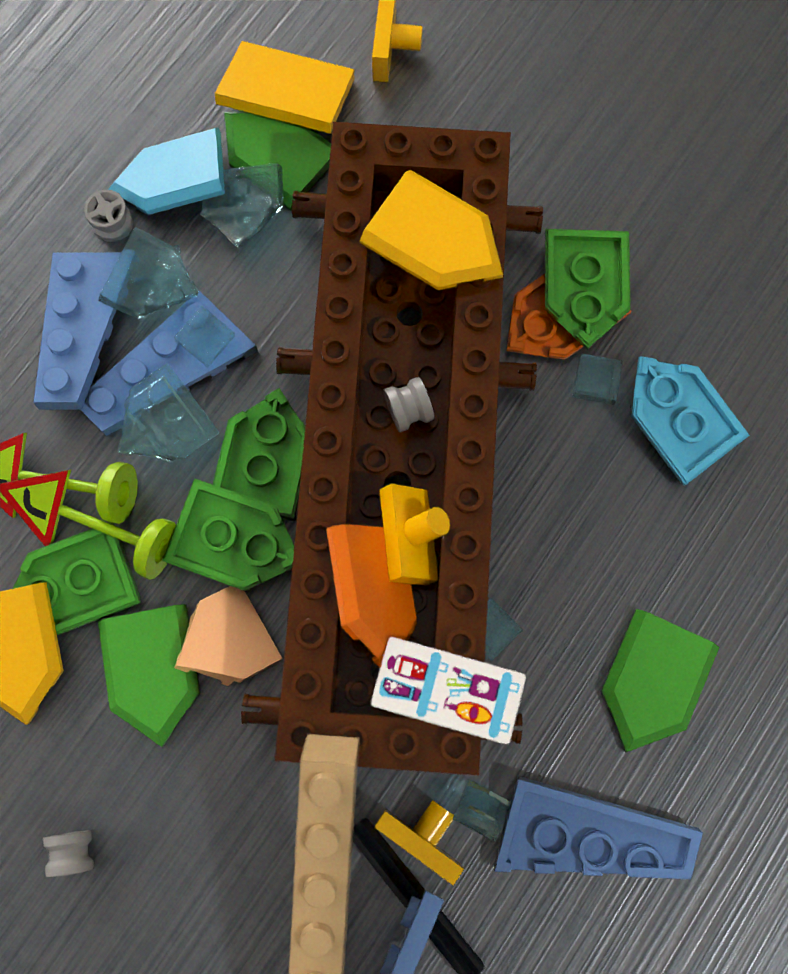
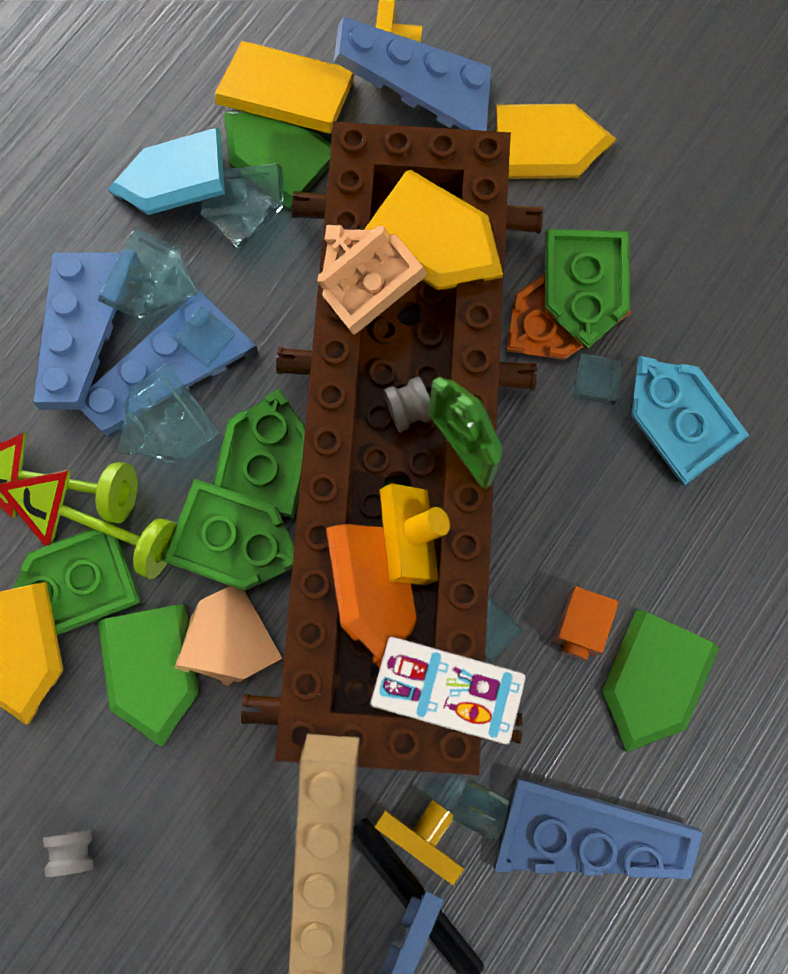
light grey wheel [84,190,133,242] -> none
none -> light nougat slope [317,225,428,335]
none -> medium blue wing [334,17,491,131]
none -> bright green tile [429,377,502,489]
none -> yellow tile [495,104,616,179]
none -> orange brick [552,586,619,661]

